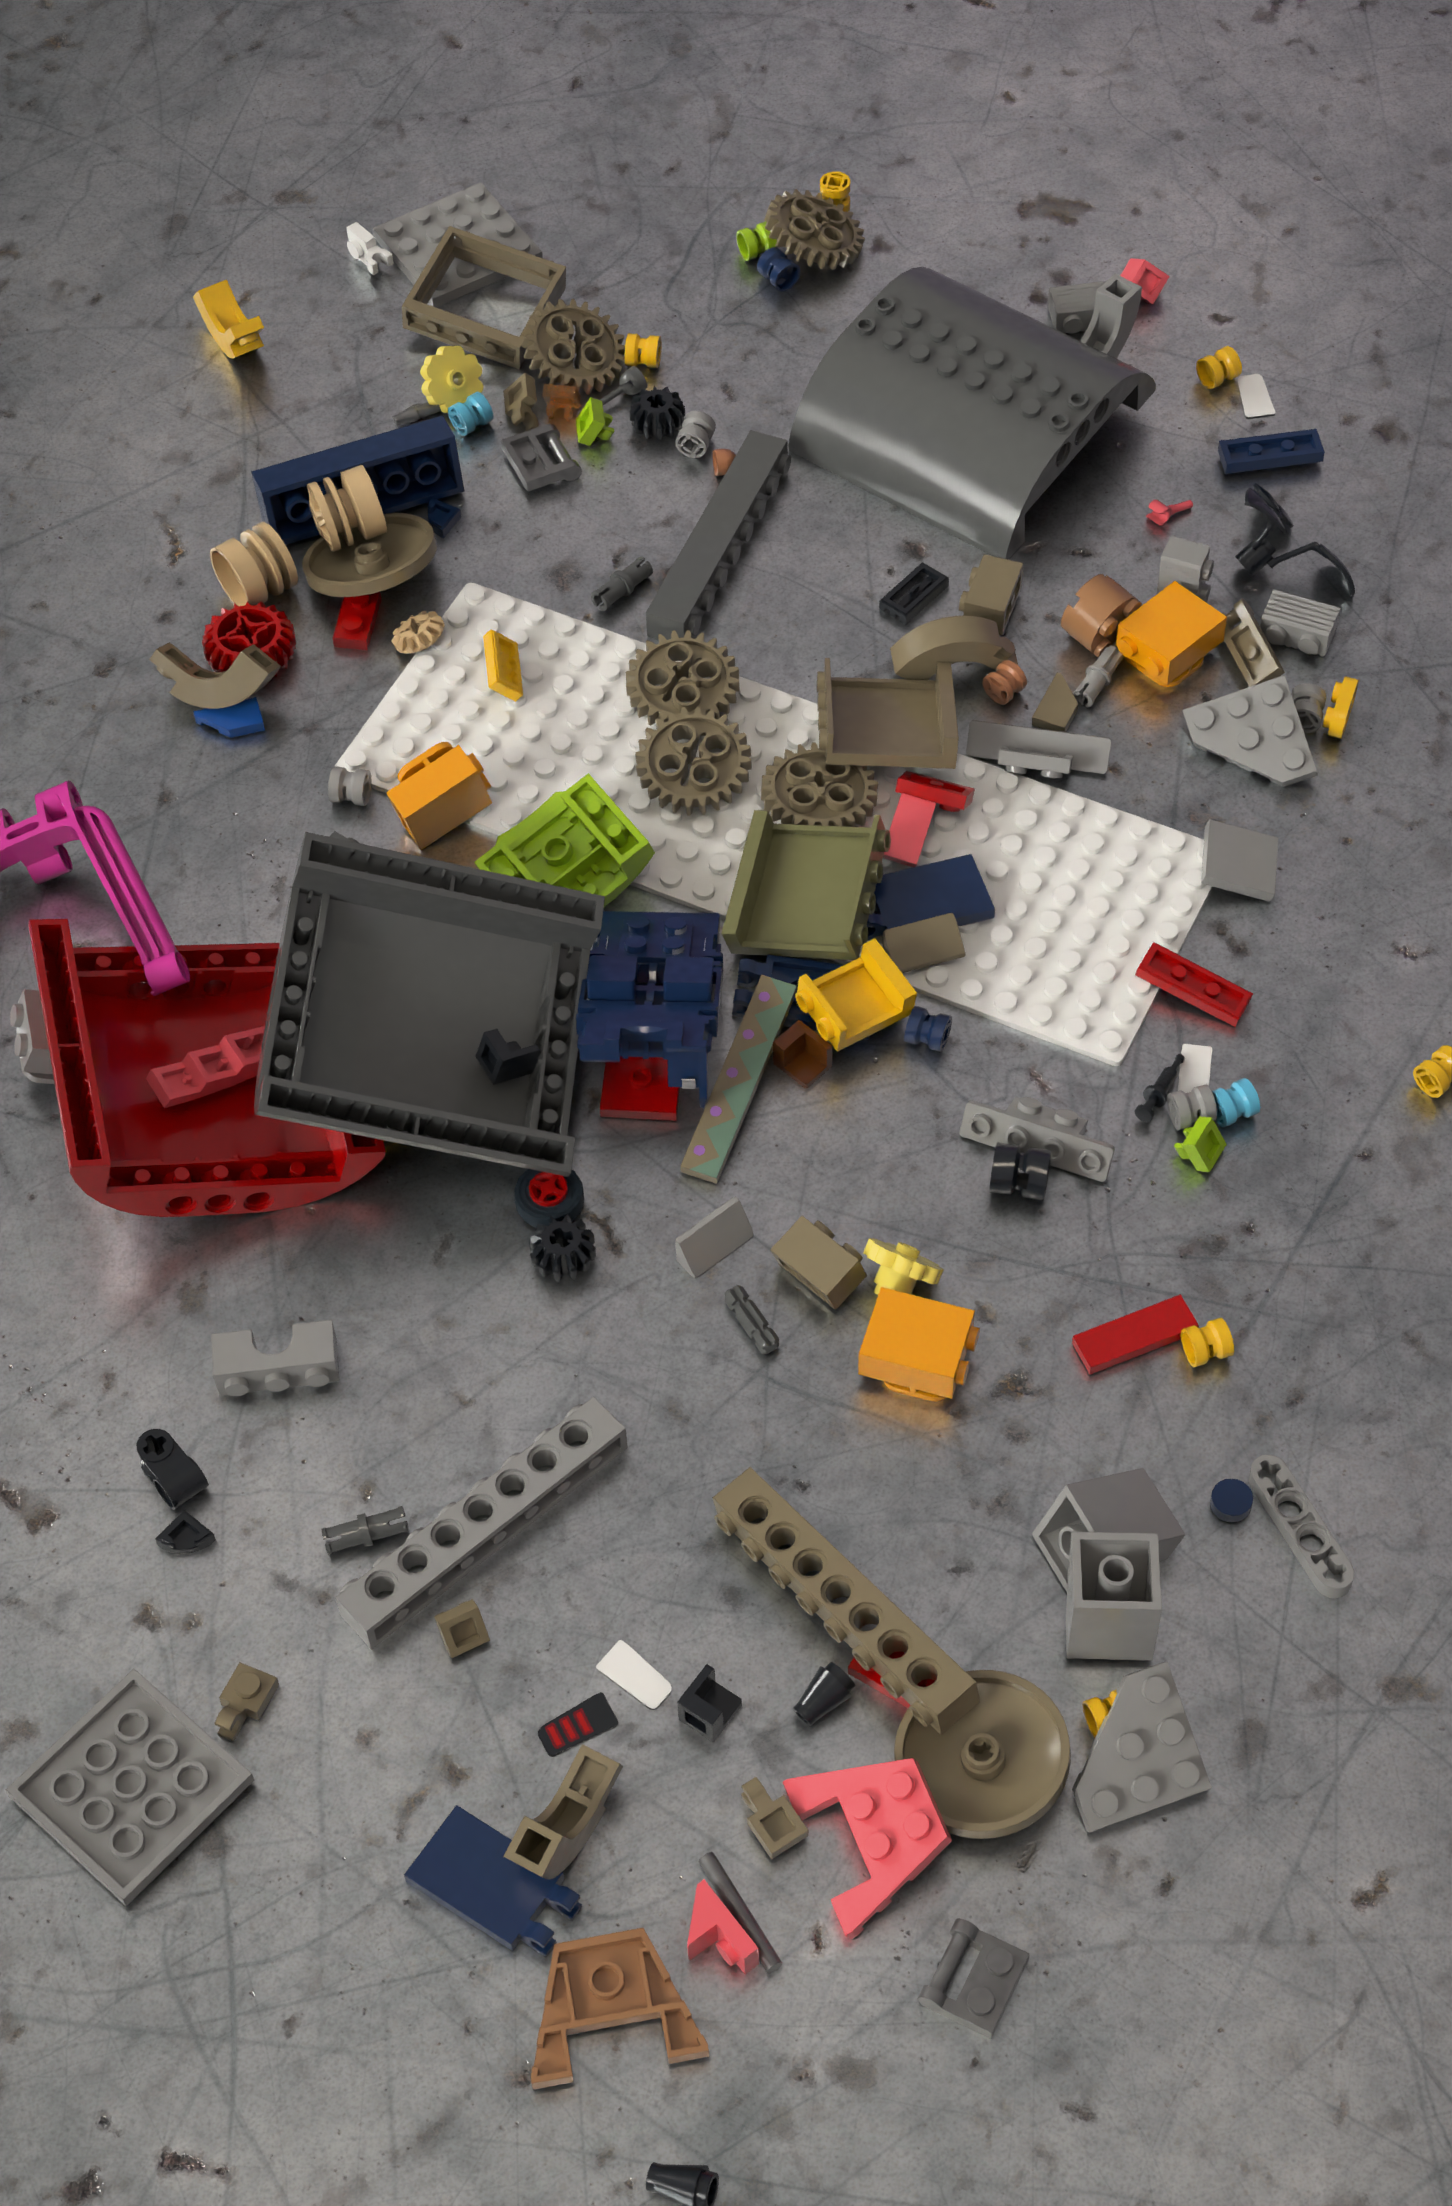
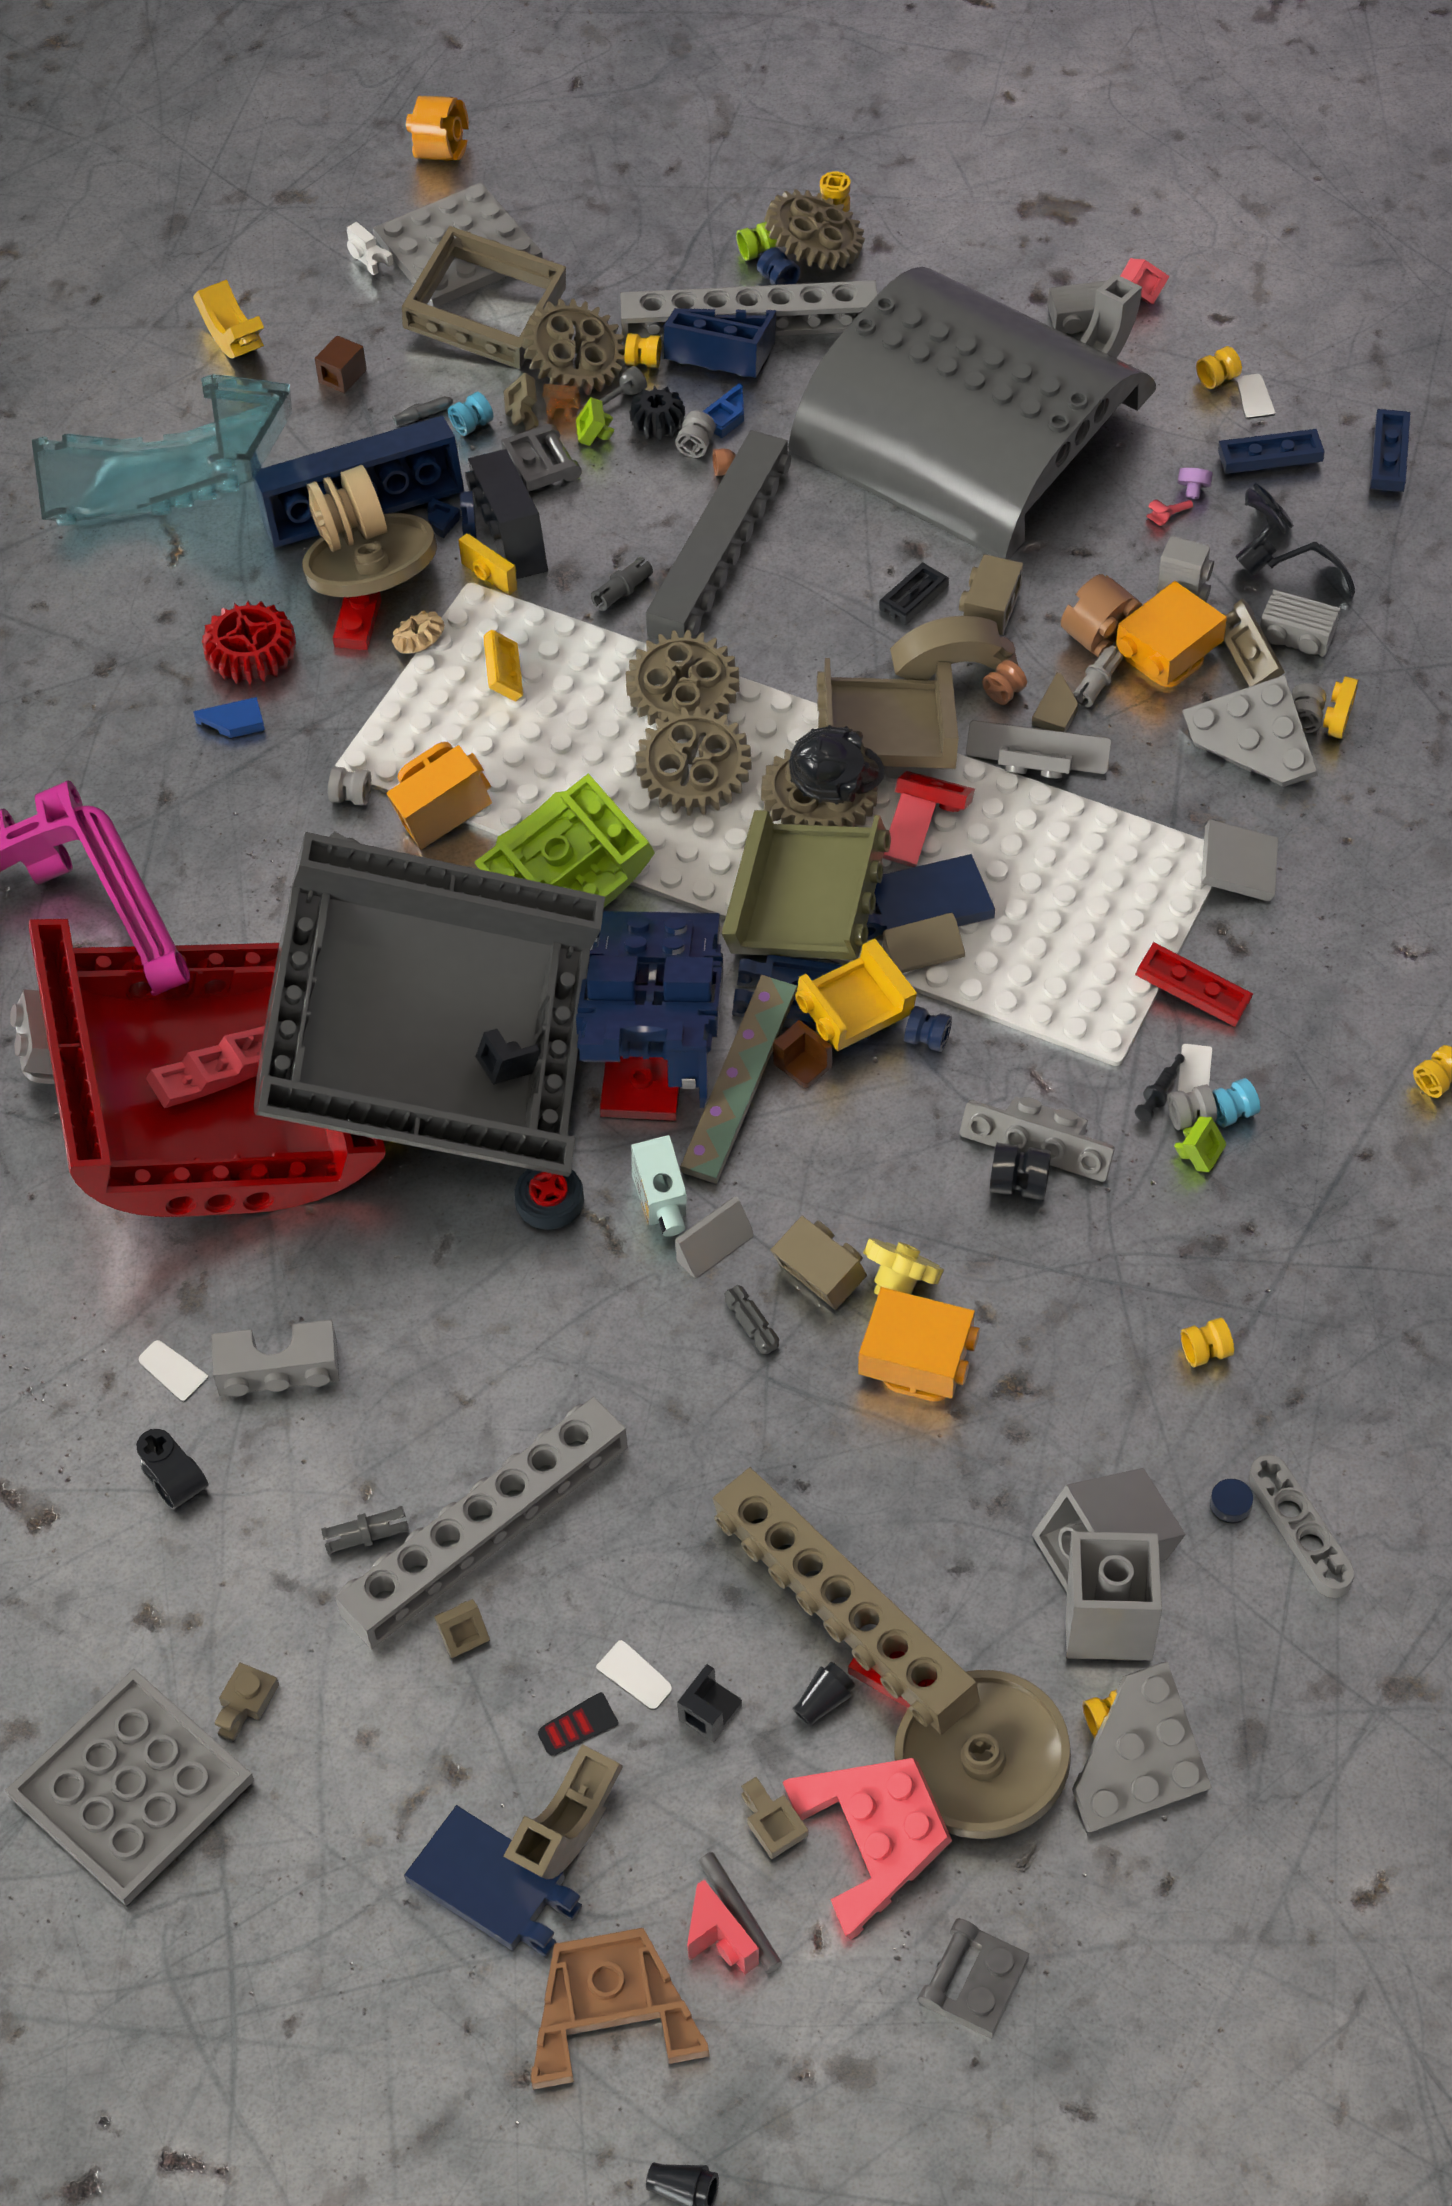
dark tan arch [149,642,281,709] -> none
black tile [155,1510,216,1554] -> none
tan wheel [210,521,298,606] -> none
light yellow plant [420,346,484,413] -> none
black gear [529,1214,596,1283] -> none
red tile [1072,1294,1199,1375] -> none
none -> clear light blue windscreen [31,374,292,526]
none -> white sticker [139,1340,208,1401]
none -> reddish brown panel [314,336,367,394]
none -> light orange brick [406,96,469,161]
none -> yellow plate [458,533,517,595]
none -> dark blue tile [459,491,477,539]
none -> black wedge [465,449,548,579]
none -> light grey brick [620,280,877,343]
none -> light aqua torso [631,1135,687,1237]
none -> dark blue wedge [664,308,776,378]
none -> blue tile [702,383,744,438]
none -> black head [789,725,885,805]
none -> lavender tile [1177,468,1213,499]
none -> dark blue plate [1370,409,1411,492]

